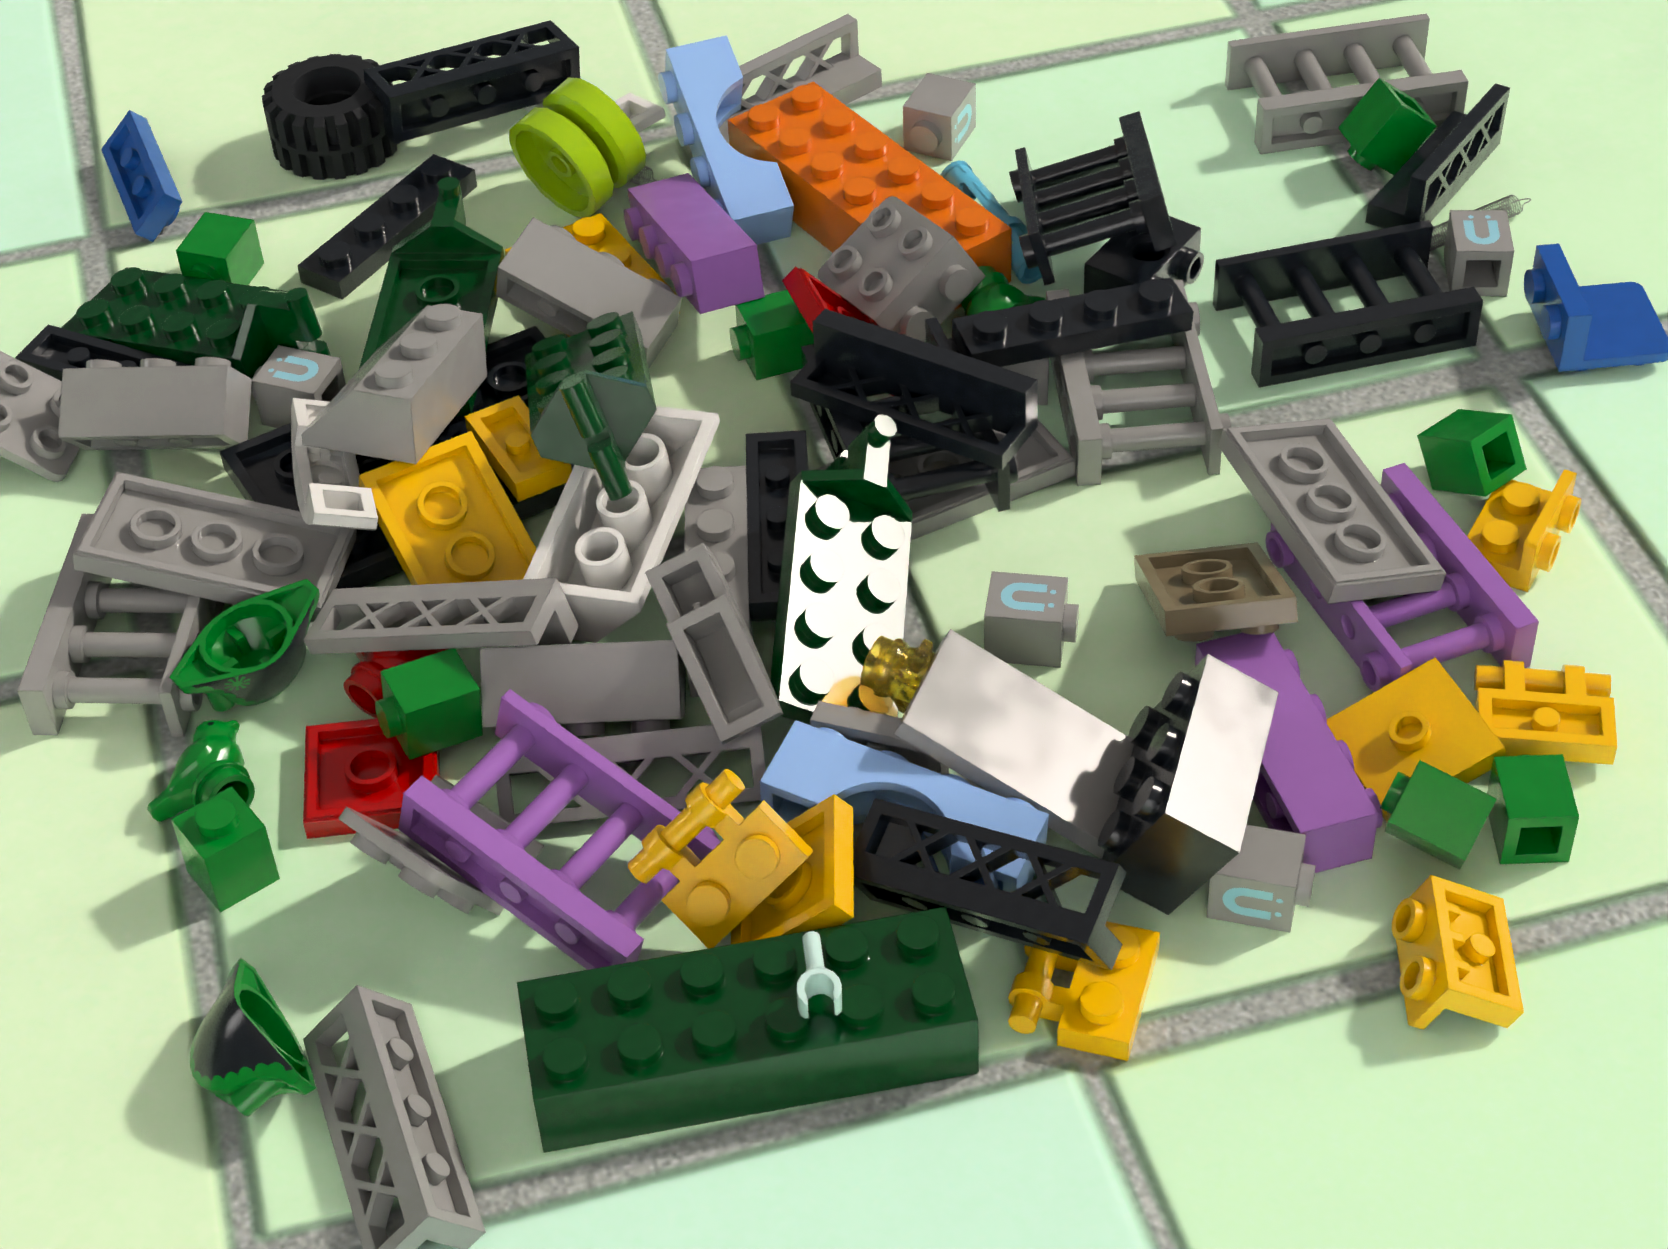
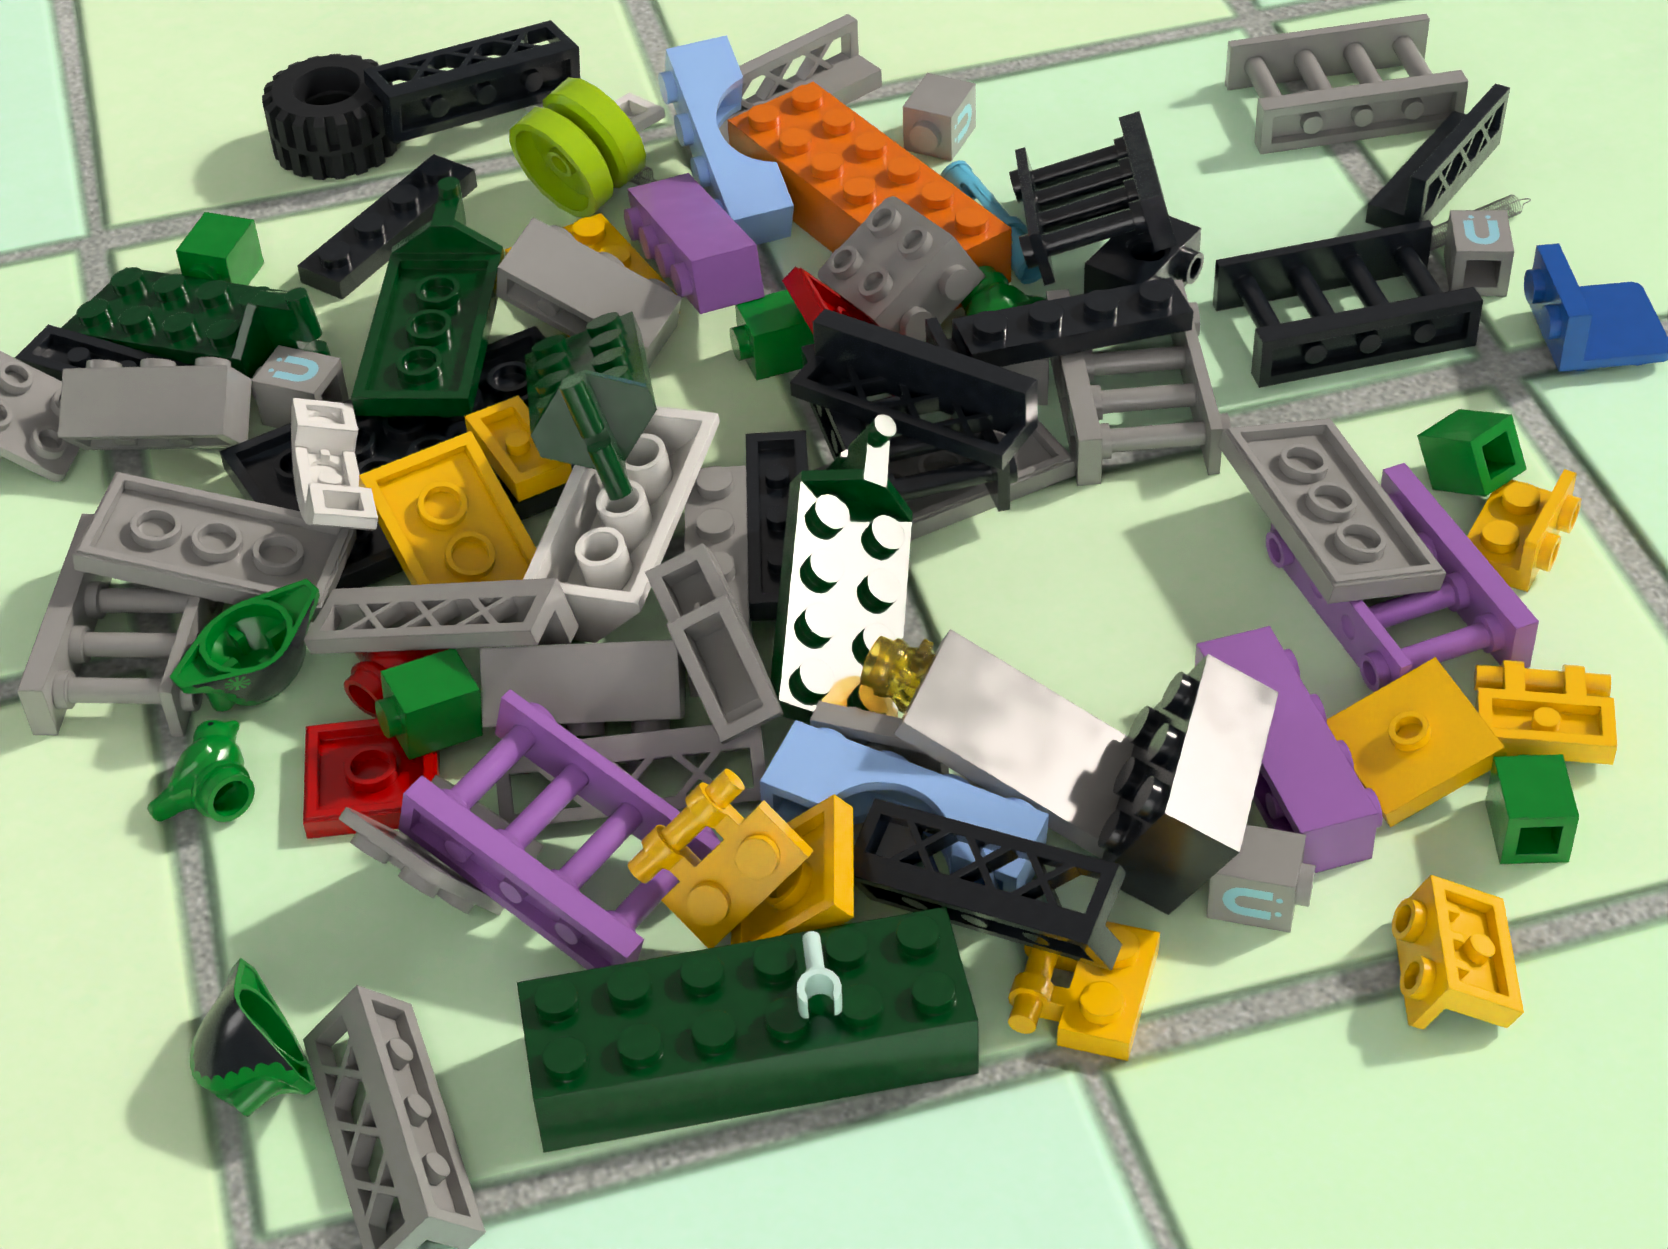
blue plate [101,110,182,242] -> none
green brick [171,786,280,913] -> none
light grey slope [301,304,487,464] -> none
light grey brick [984,571,1079,668] -> none
dark tan plate [1134,542,1298,642] -> none
green brick [1338,78,1437,175] -> none
green brick [1380,760,1497,870] -> none

